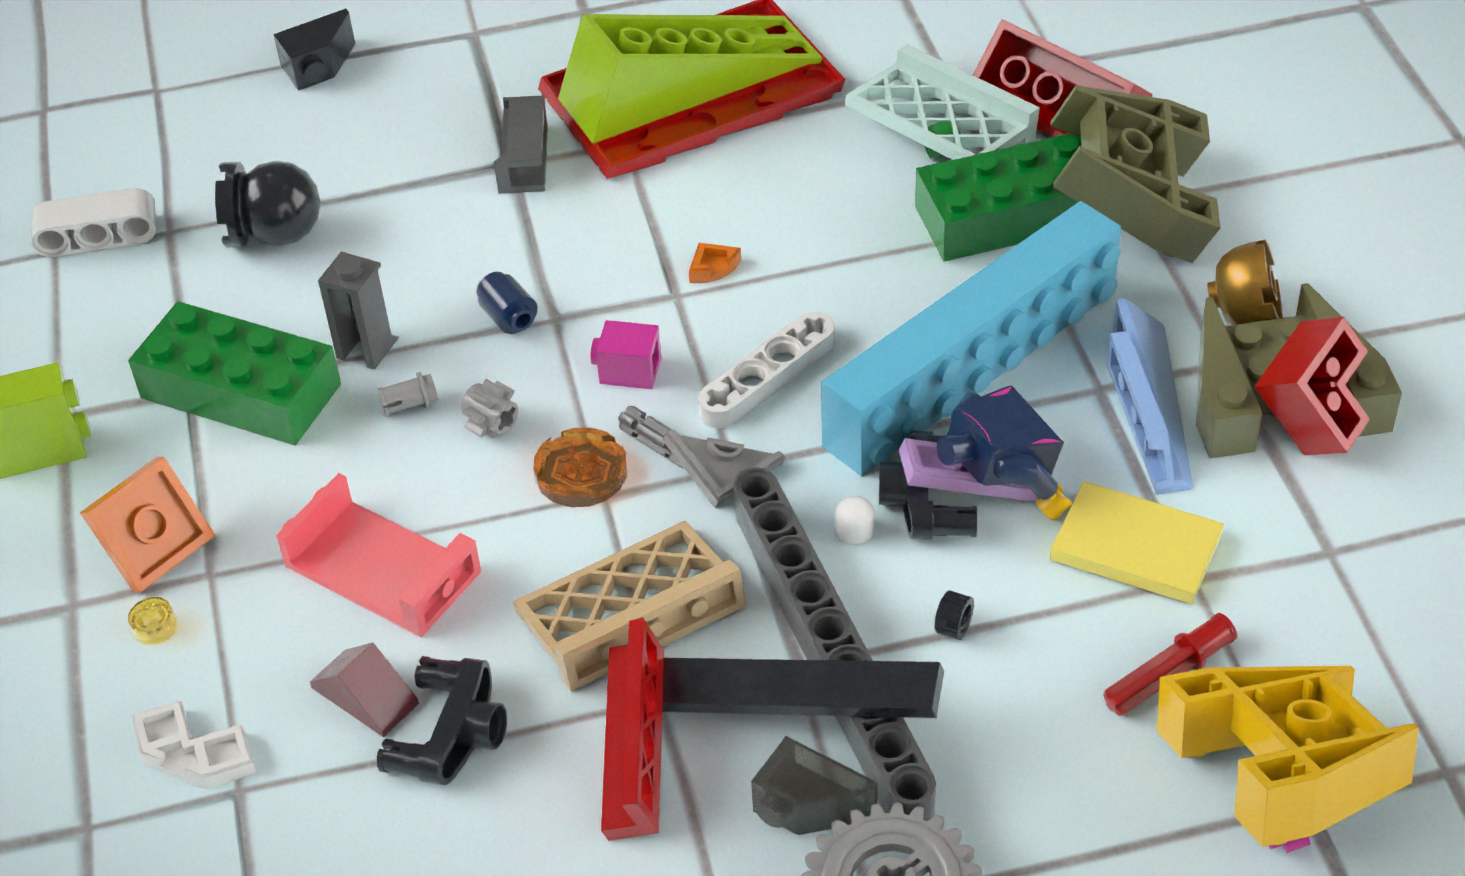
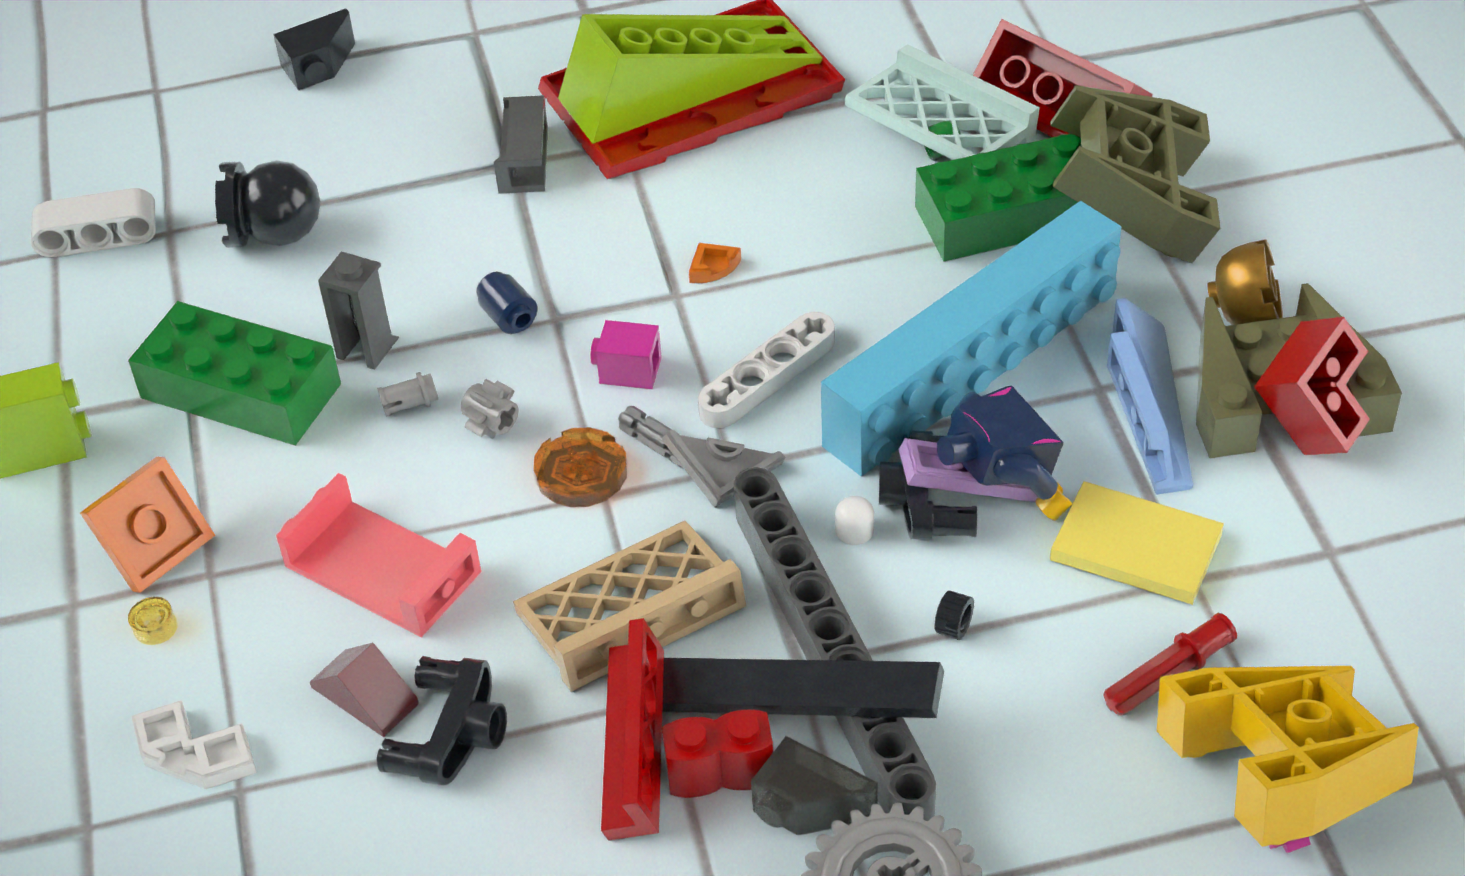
none -> red brick [662,709,775,798]

